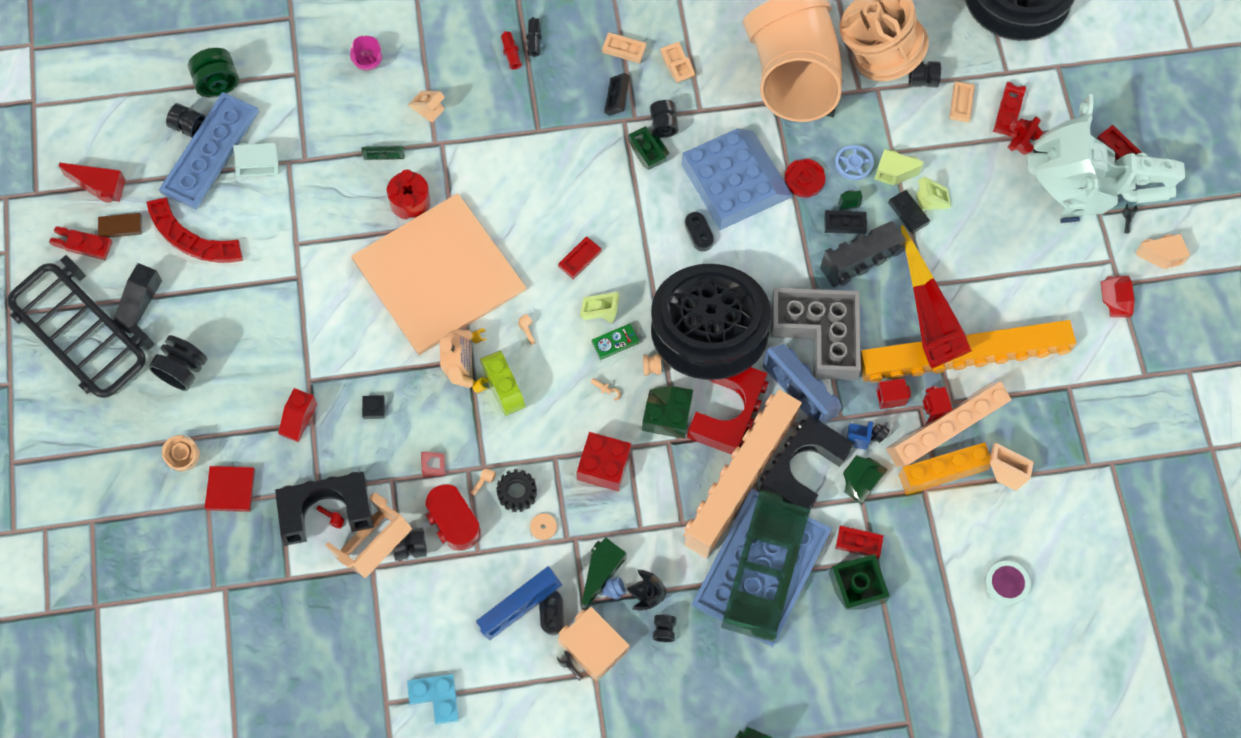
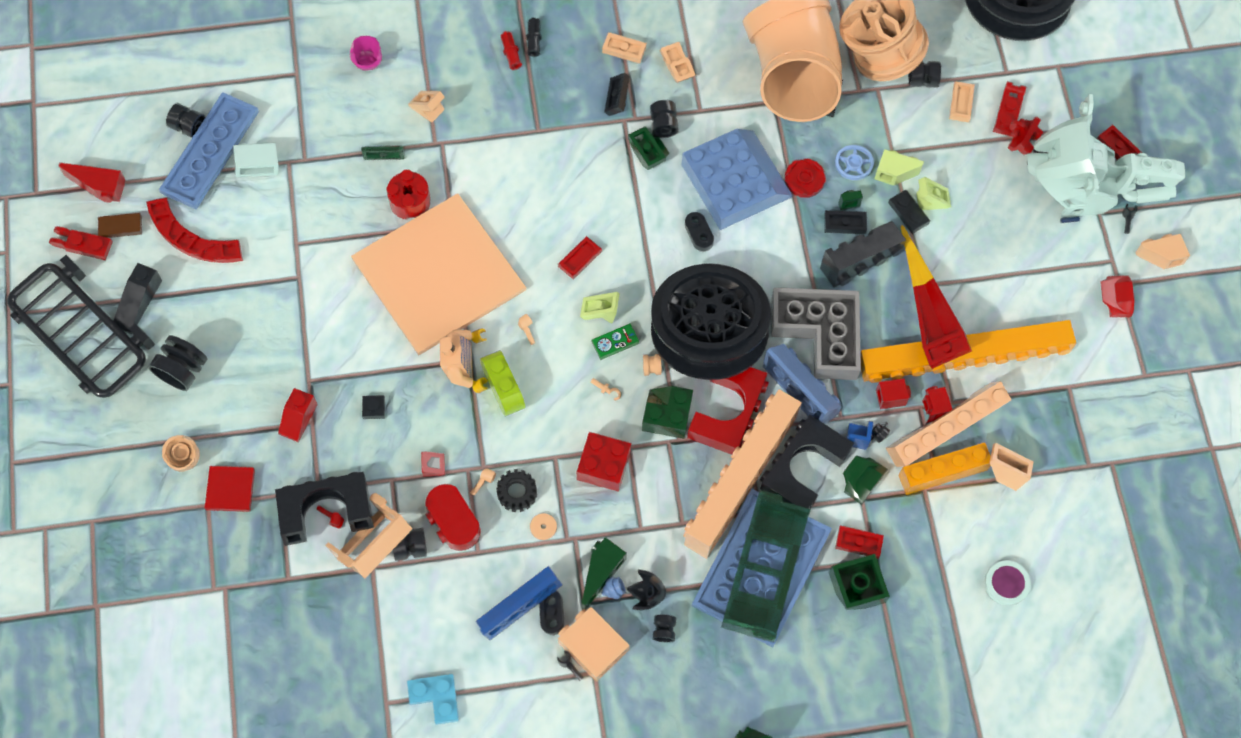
dark green wheel [187,47,240,98] -> none

